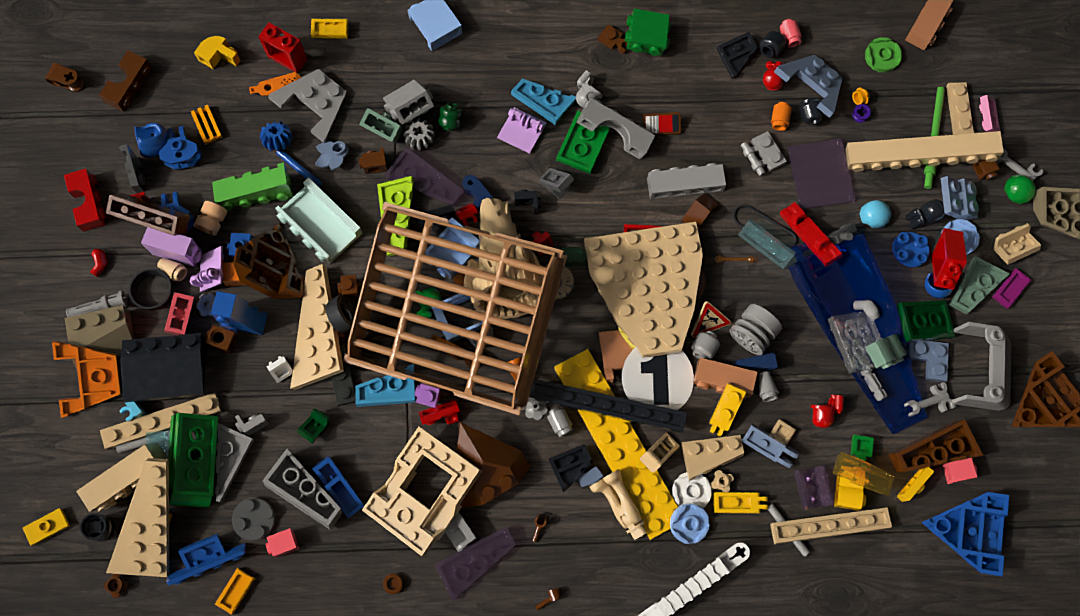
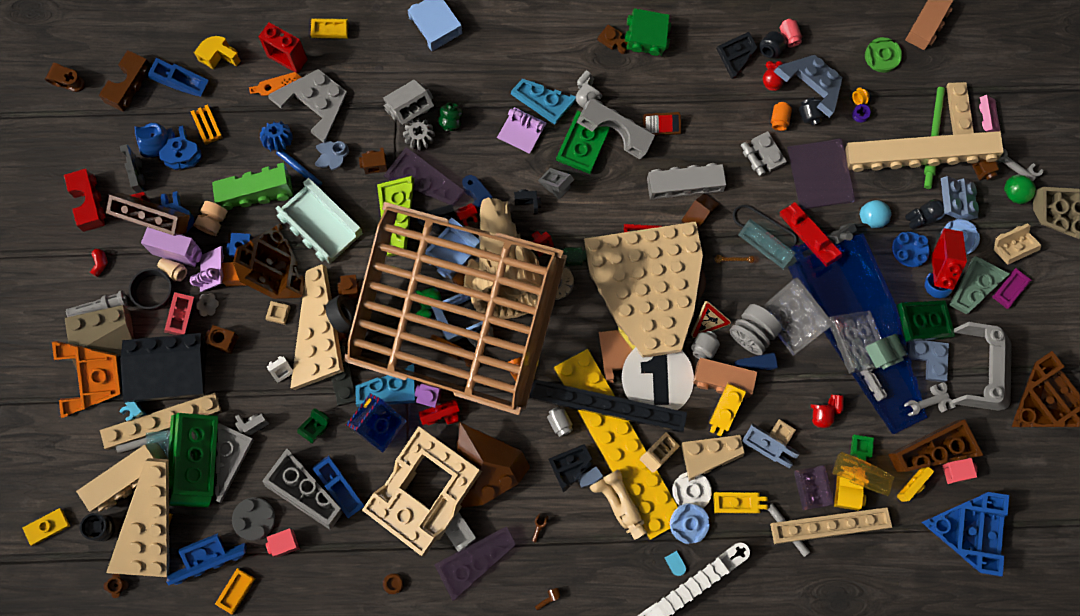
blue wedge [211,291,268,335] -> none
sand green brick [359,108,404,143] -> none
light grey plant [525,399,548,420] -> none
tan plate [711,470,734,492] -> none
light grey cone [759,372,779,402] -> none
light grey arm [853,300,880,320] -> none
none -> blue slope [148,58,209,97]
none -> tan tile [266,301,290,325]
none -> clear blue brick [346,393,407,453]
none -> medium azure piece [665,551,686,576]
none -> clear plate [762,277,833,356]

